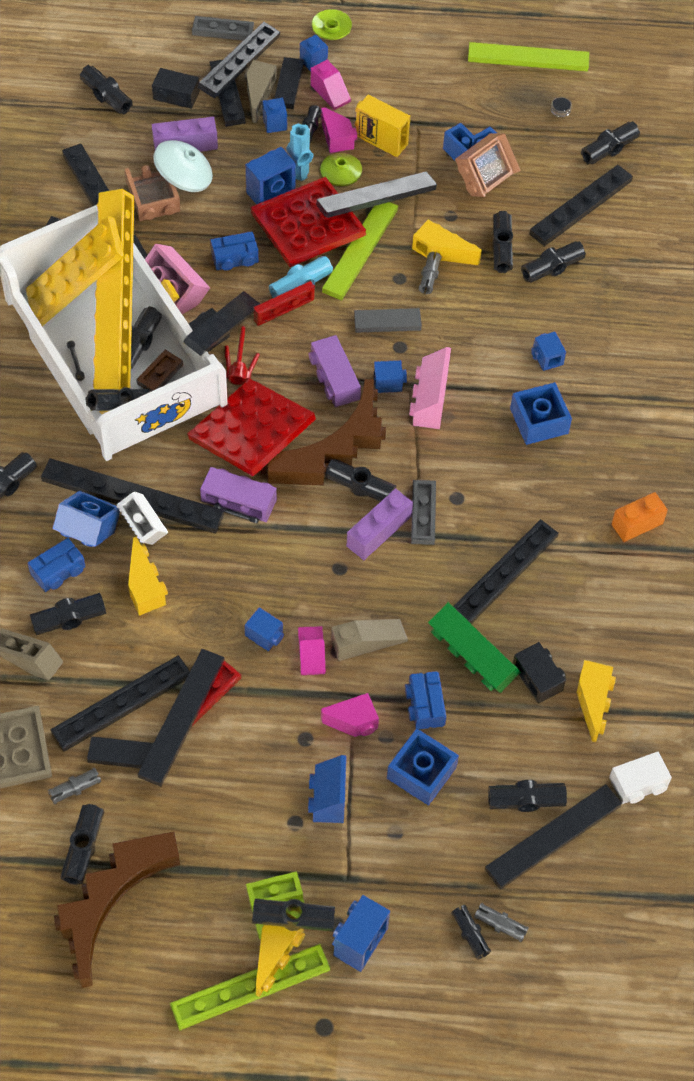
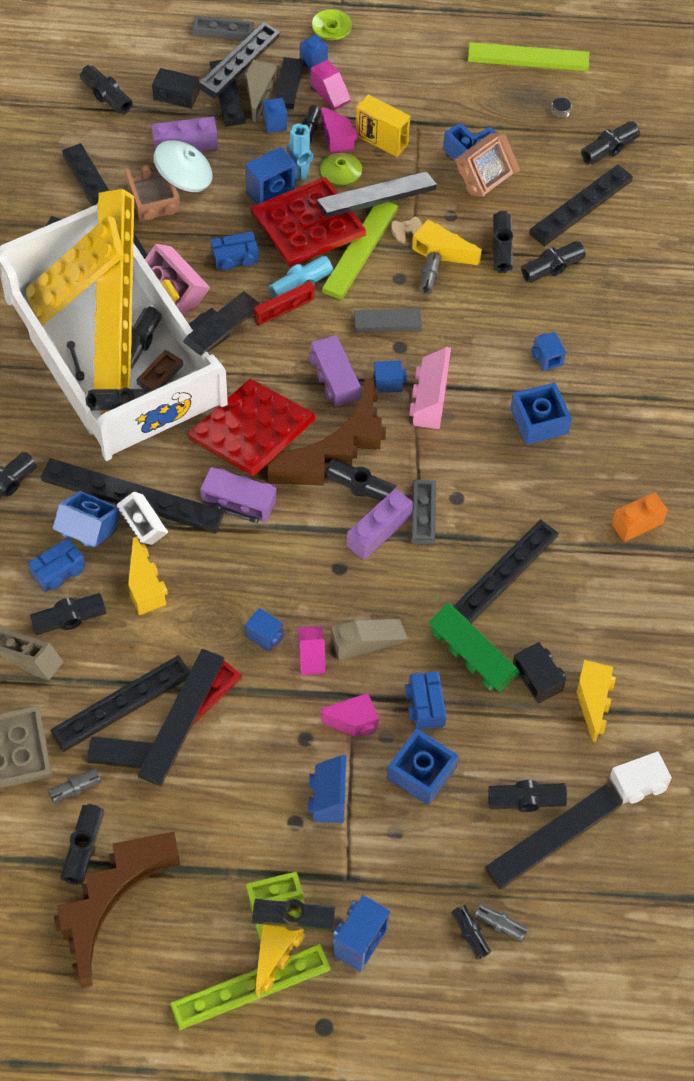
red plant [224,326,260,385] -> none
none -> tan piece [391,217,422,244]

